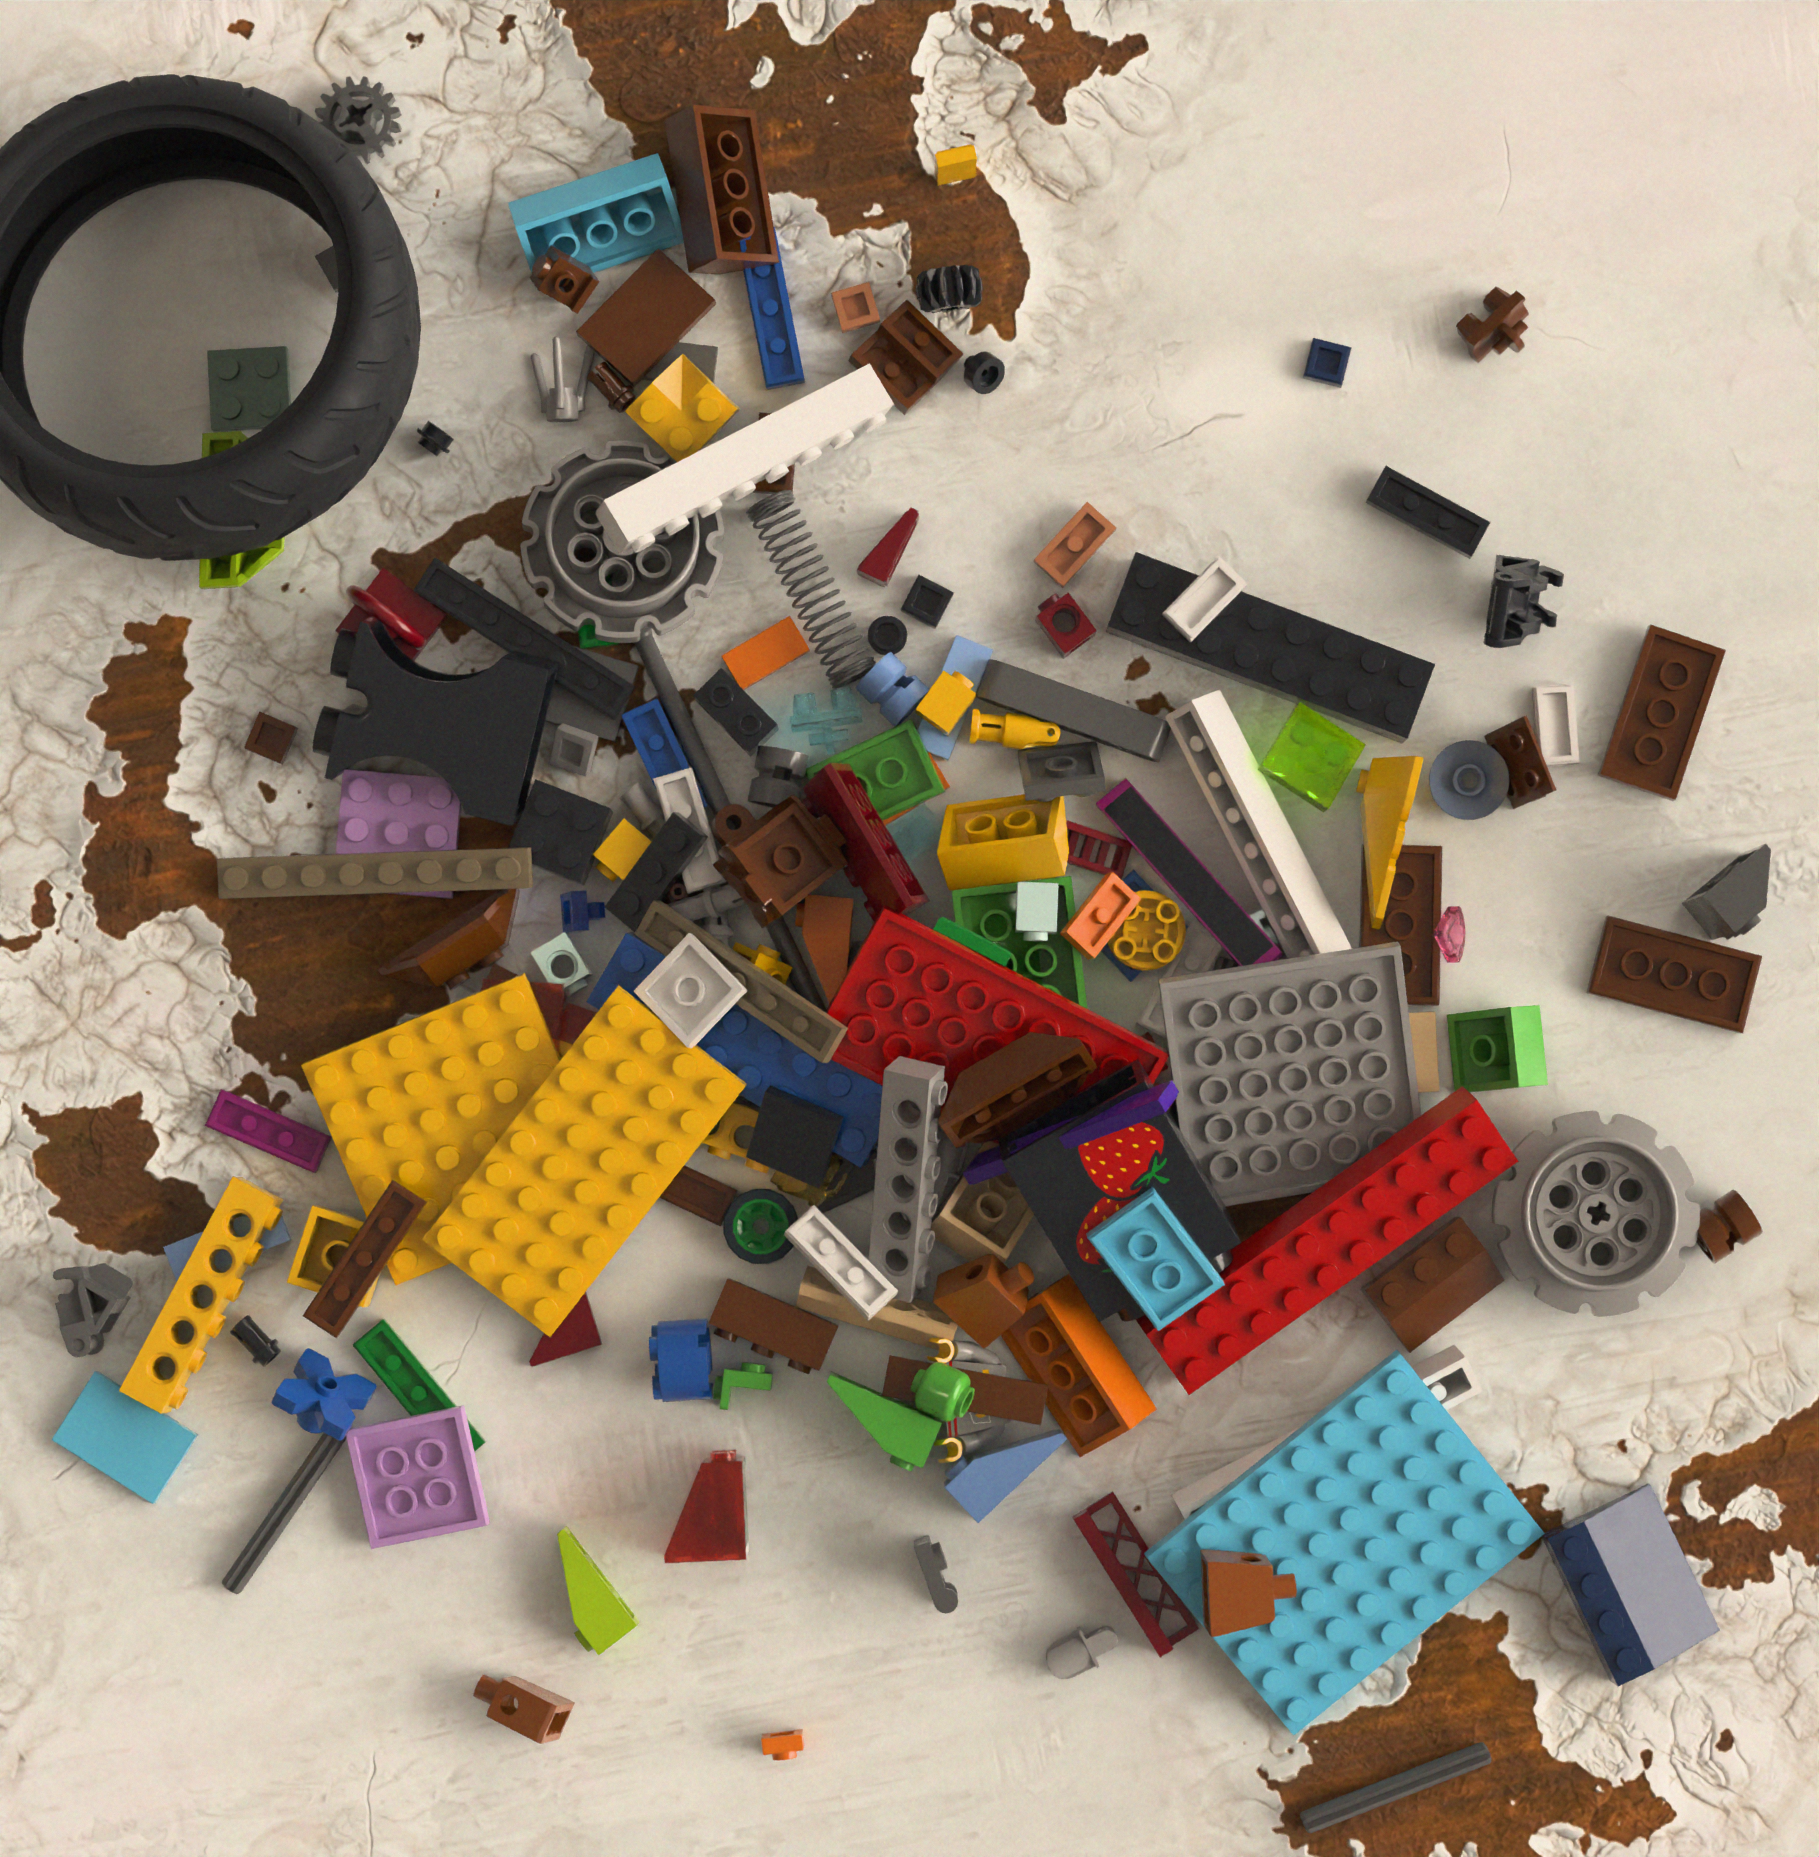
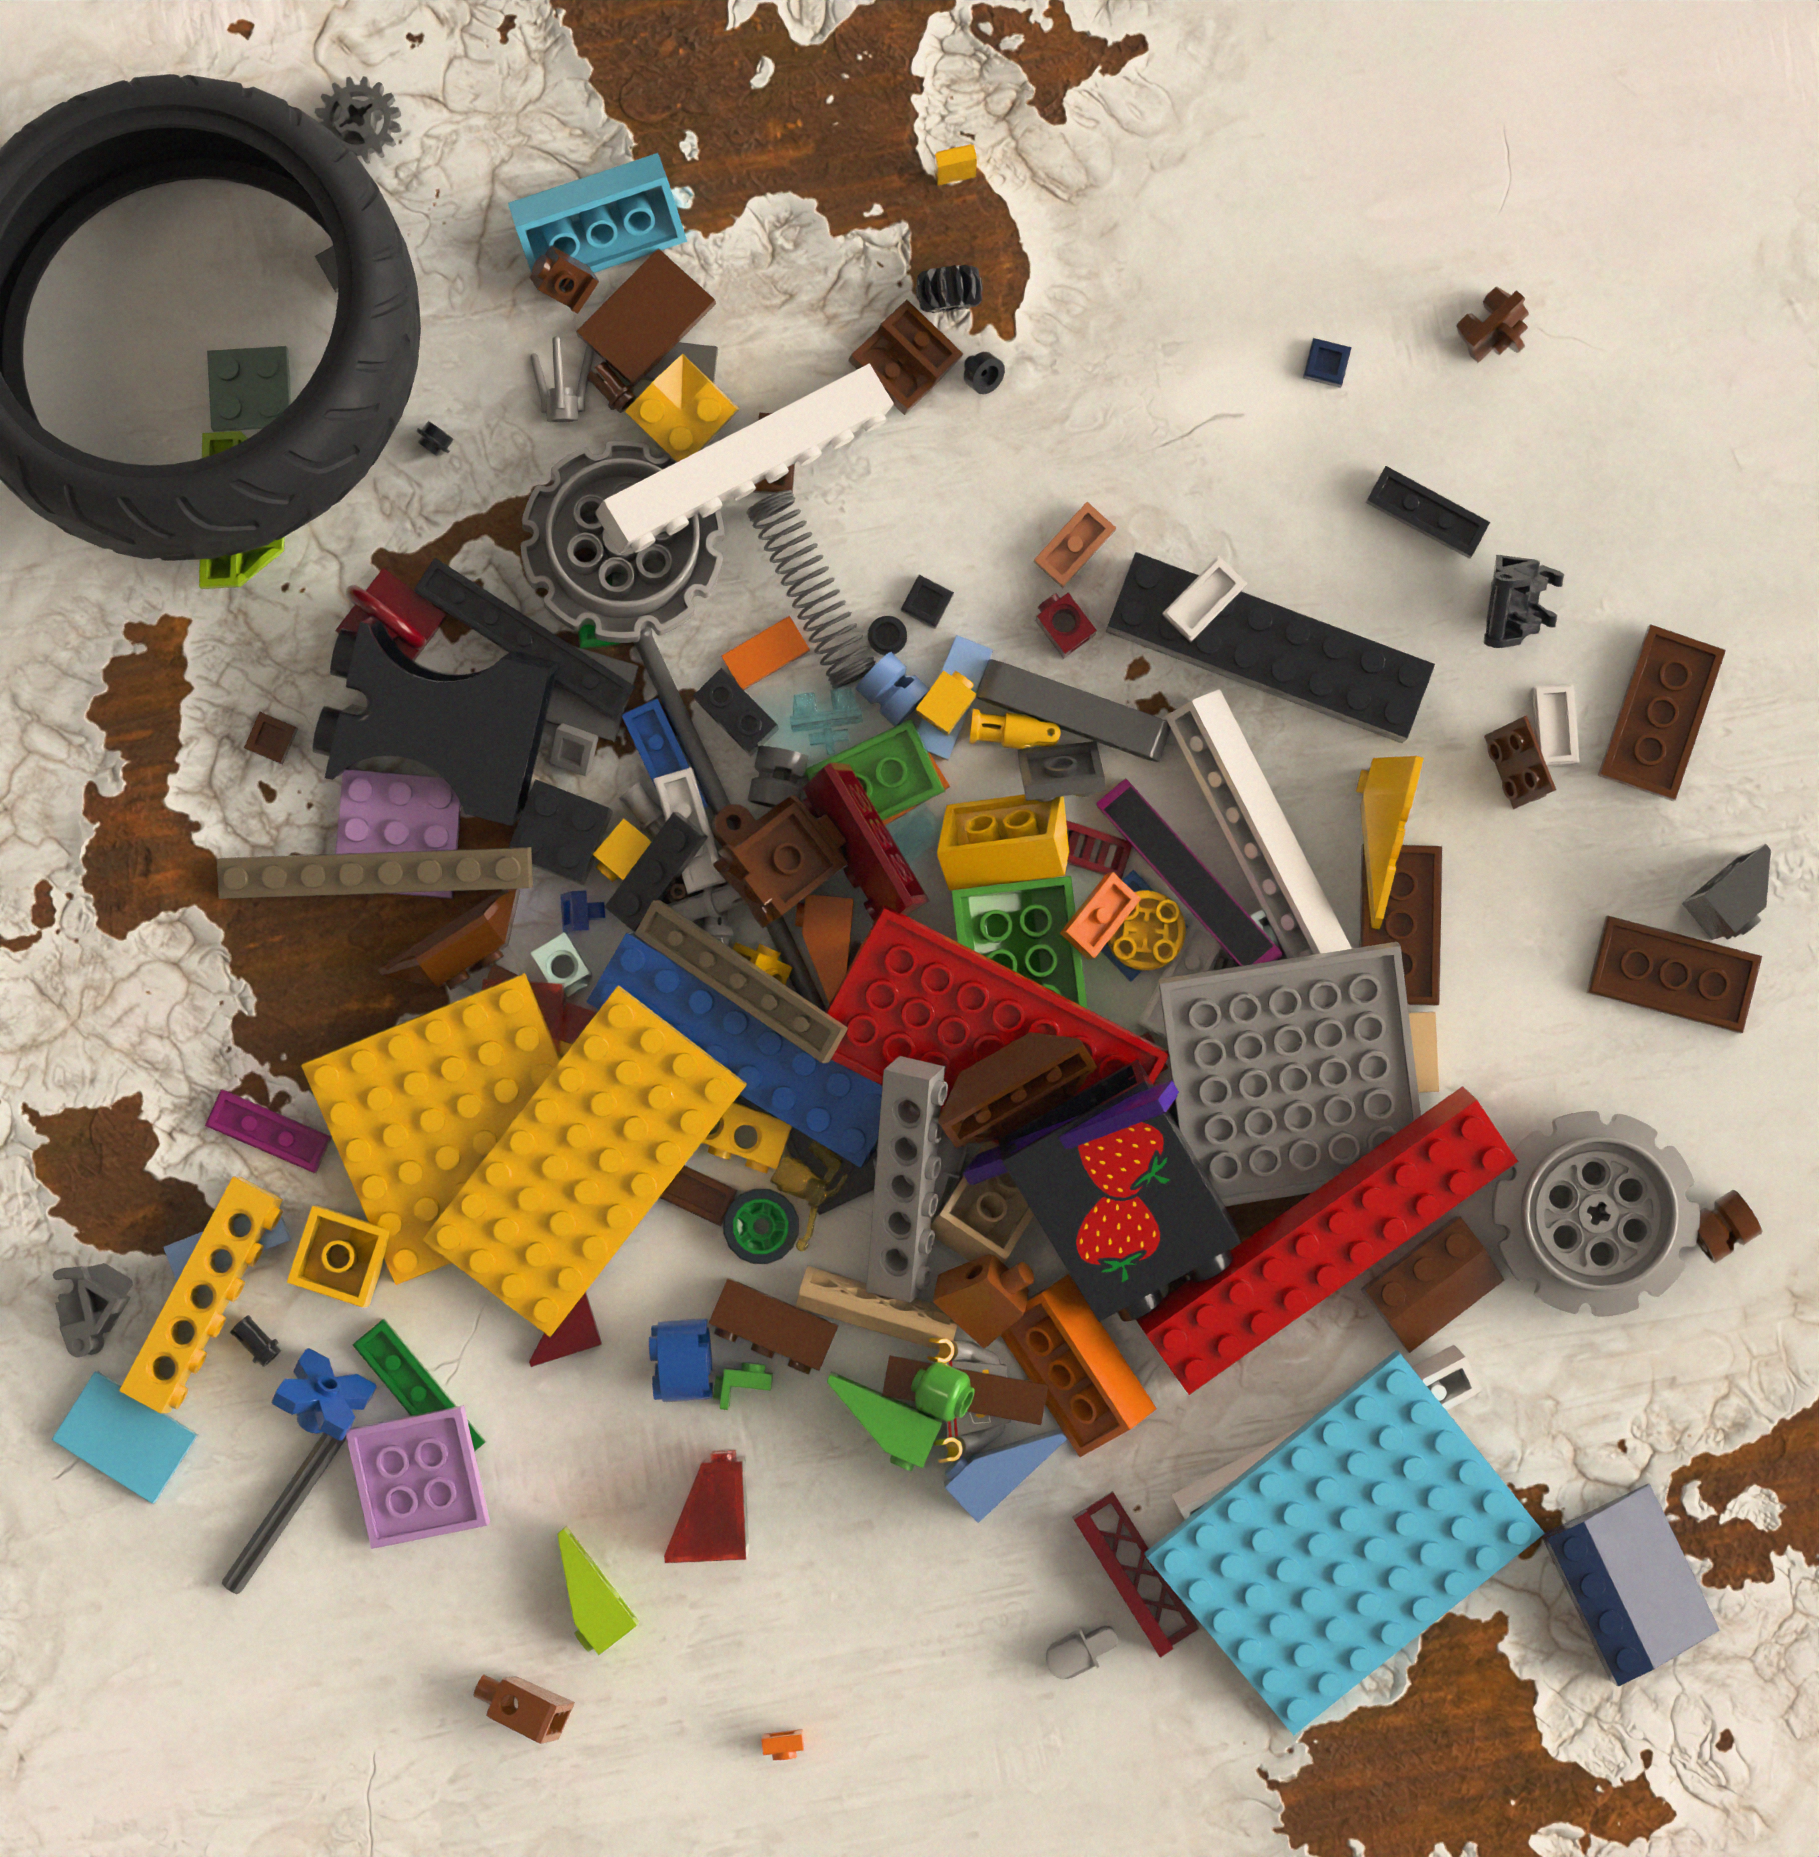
reddish brown tile [302,1180,427,1338] -> none
white plate [634,933,748,1049] -> none
reddish brown slope [665,105,779,275] -> none
blue tile [740,227,805,390] -> none
black tile [746,1085,844,1189] -> none
white tile [784,1205,898,1321] -> none
nougat plate [831,282,880,333] -> none
dark red slope [857,507,919,588] -> none
dark grey plate [914,1535,958,1614] -> none
green tile [933,916,1012,967] -> none
light aqua brick [1015,882,1059,941] -> none
medium azure tile [1086,1187,1225,1331] -> none
dark orange torso [1200,1549,1297,1637] -> none
clear neon green plate [1257,702,1366,812] -> none
dark grey axle [1300,1742,1491,1833] -> none
sand blue dish [1429,740,1510,820] -> none
clear pink tile [1433,906,1465,963] -> none
bright green slope [1447,1005,1548,1092] -> none

